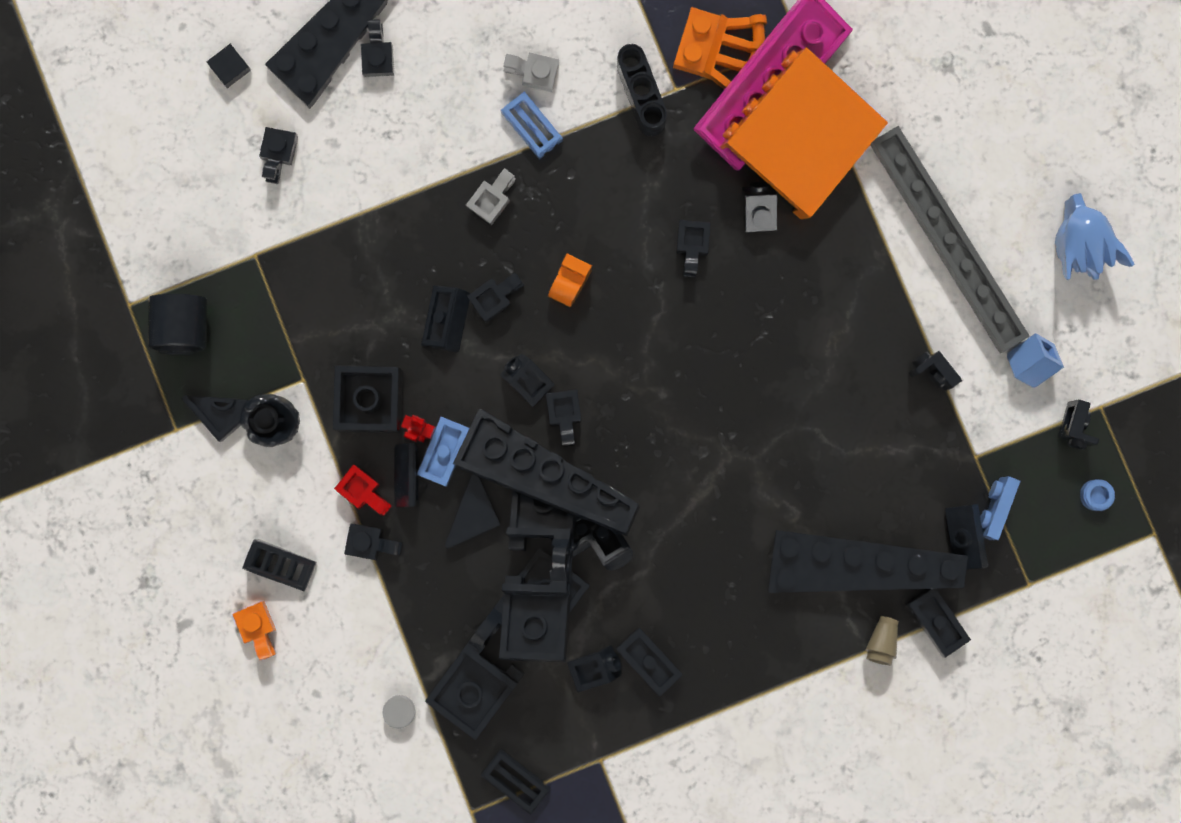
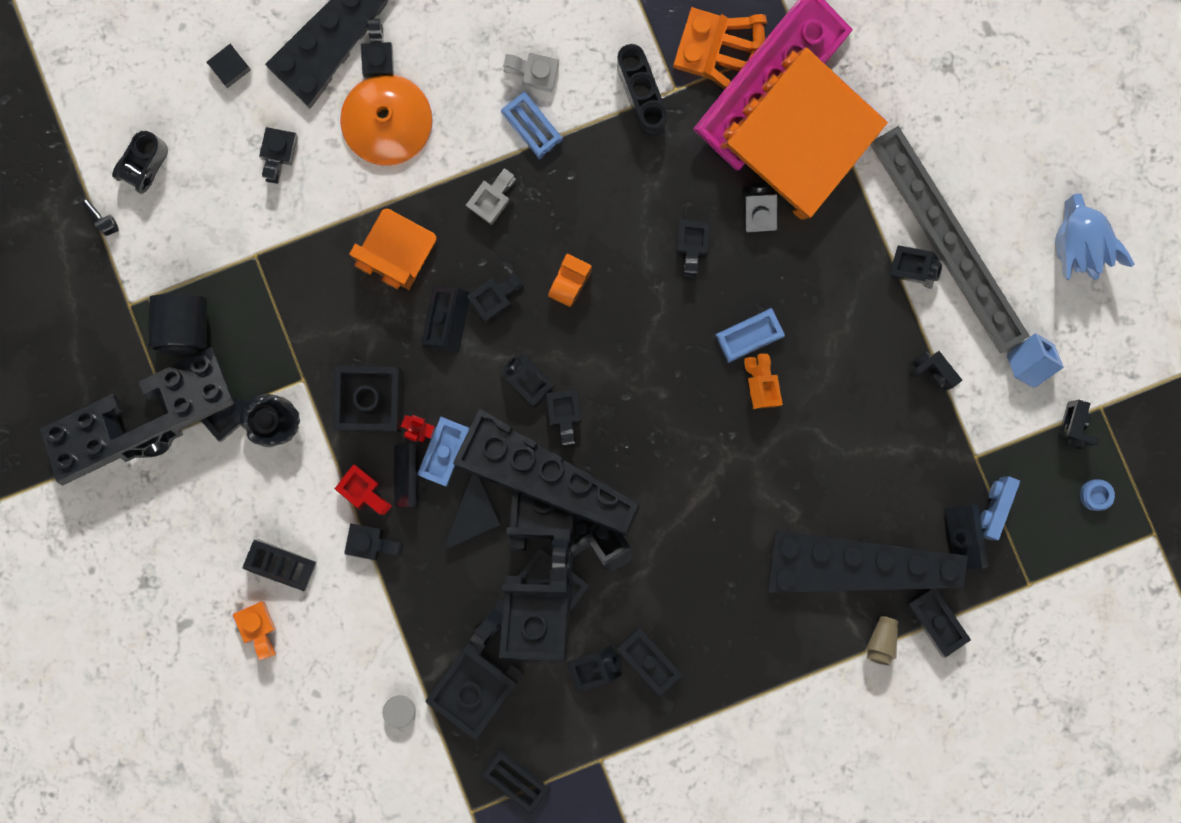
none -> black plate [40,347,236,486]
none -> black hand [82,200,119,236]
none -> black piece [112,131,168,194]
none -> orange dish [340,74,433,166]
none -> orange bracket [349,209,437,290]
none -> medium blue tile [715,308,785,363]
none -> orange plate [744,354,783,409]
none -> black bracket [889,245,942,289]

